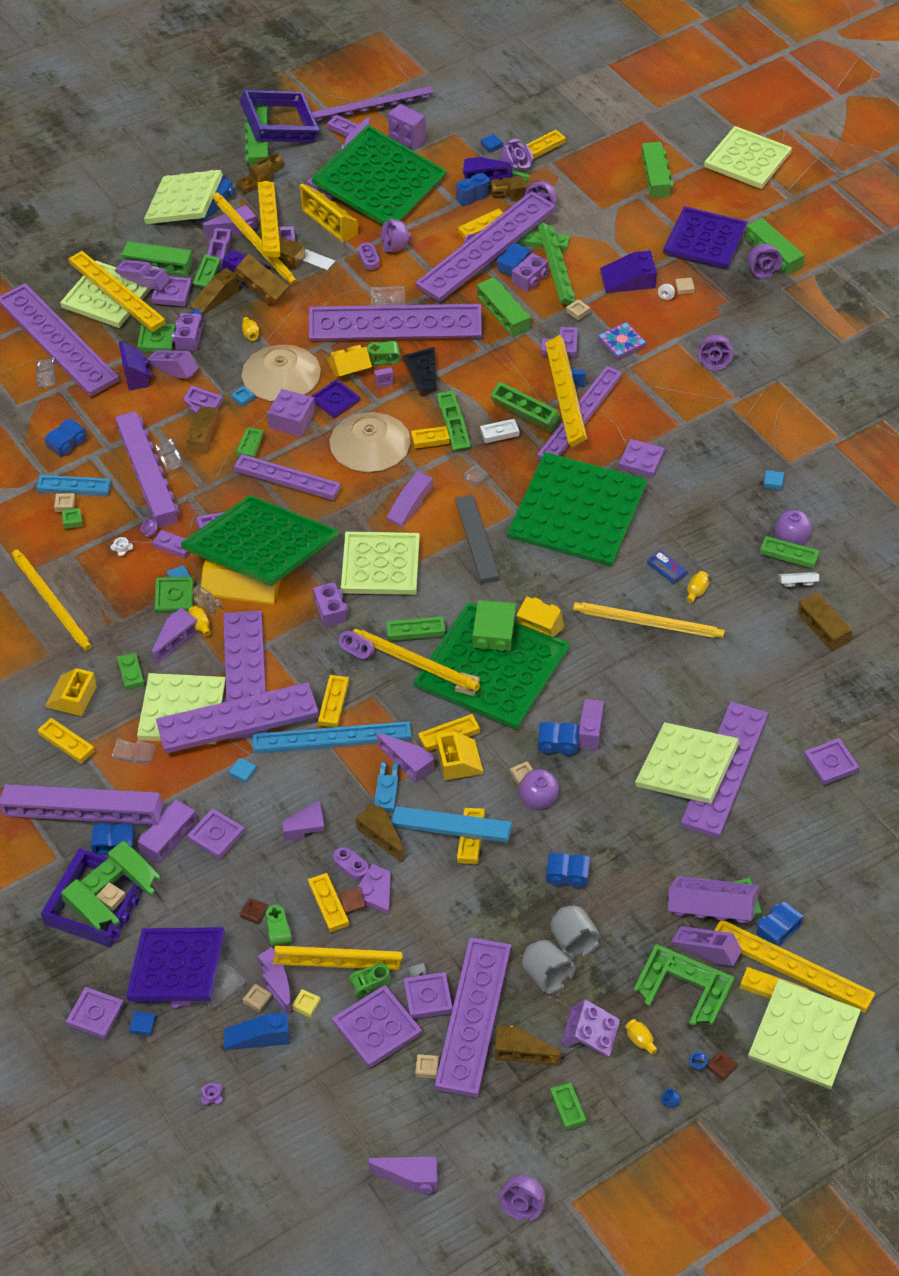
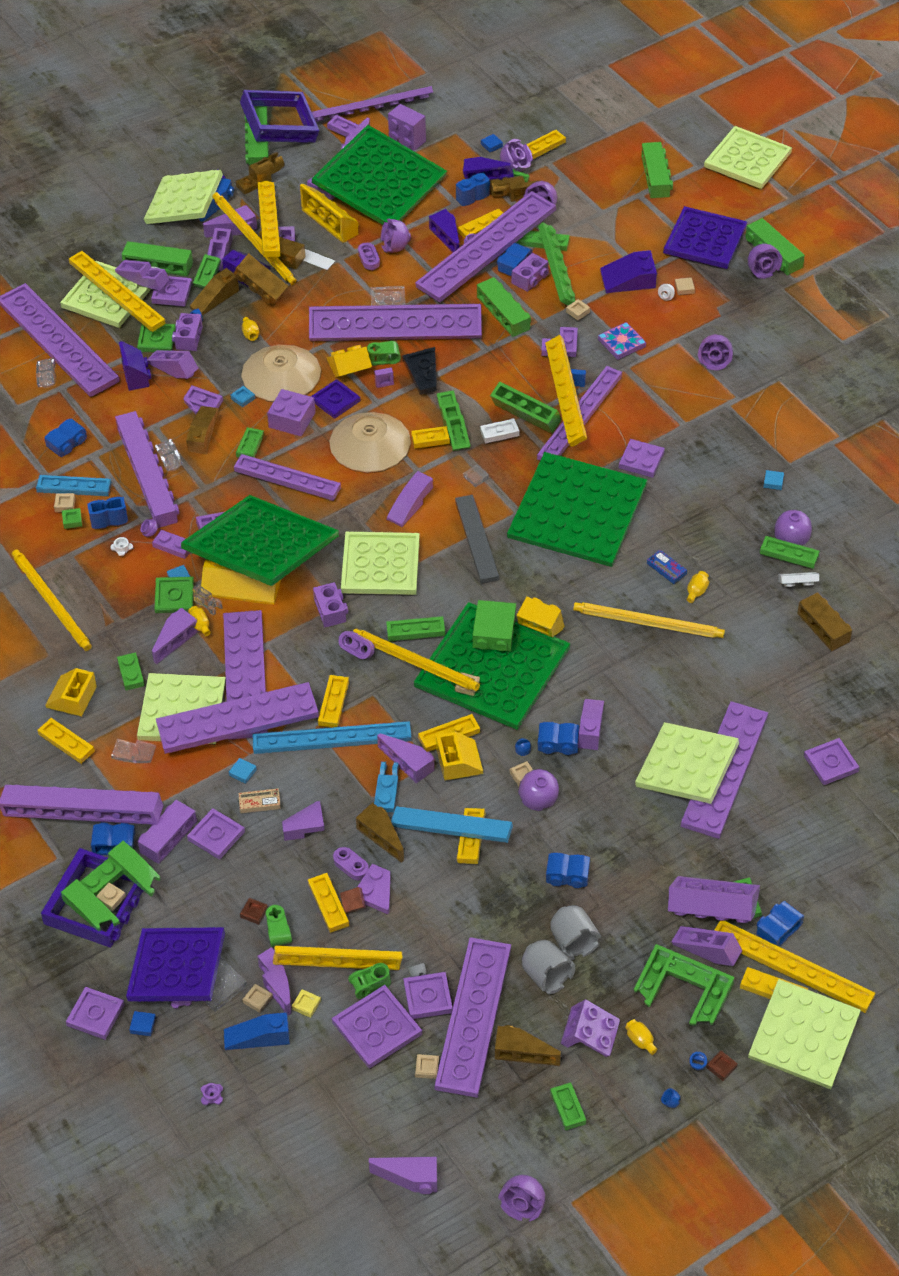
none -> blue brick [87,497,128,529]
none -> tan tile [238,788,281,813]
none -> dark purple slope [429,209,459,252]
none -> blue hinge [515,738,531,756]

